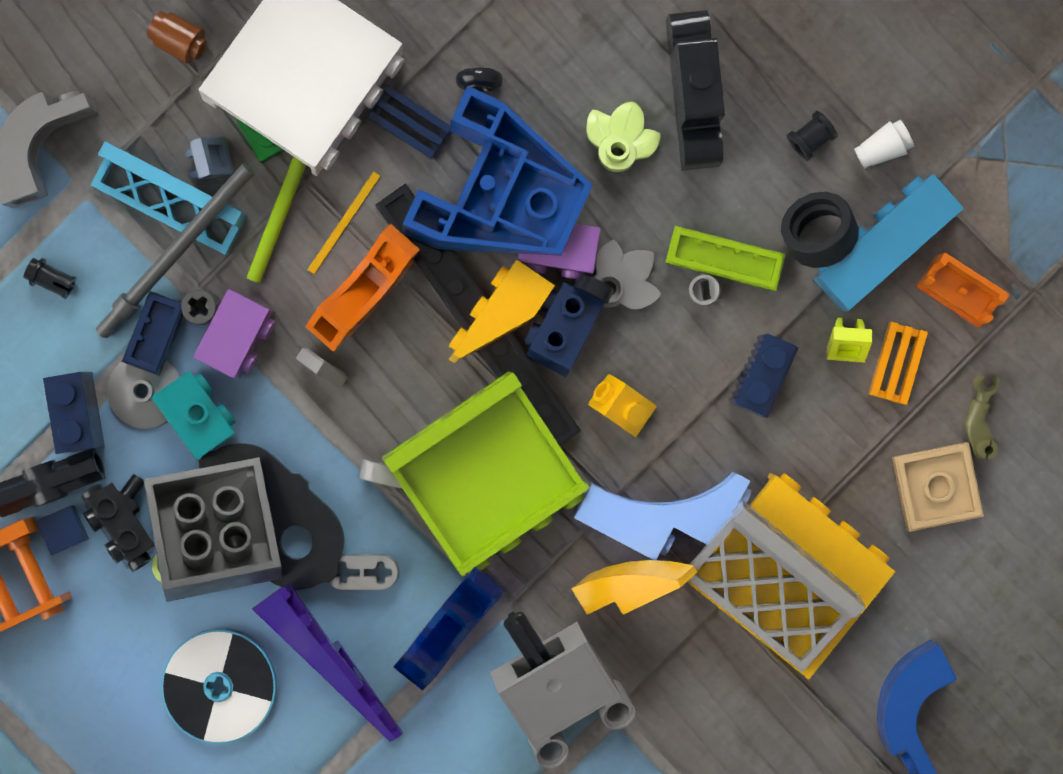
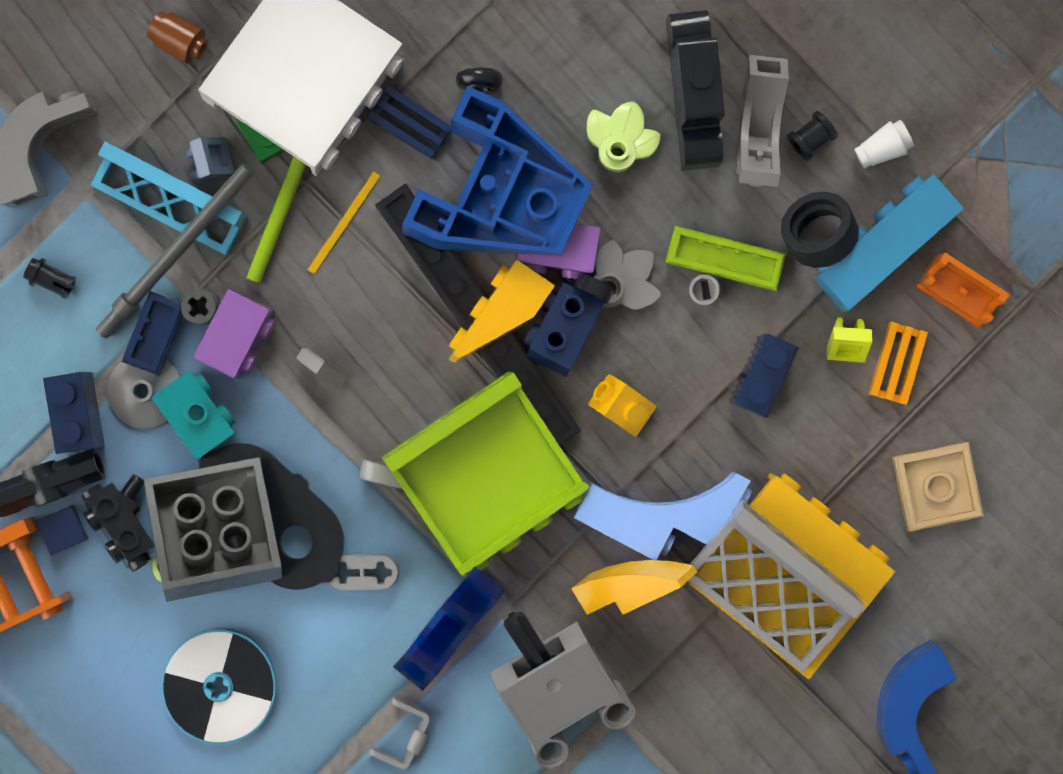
dark purple wedge [252,583,403,742] -> none
orange arch [305,224,420,352] -> none
olive arm [964,374,1000,460] -> none
none -> light grey piece [369,697,430,769]
none -> light grey arch [736,55,789,187]

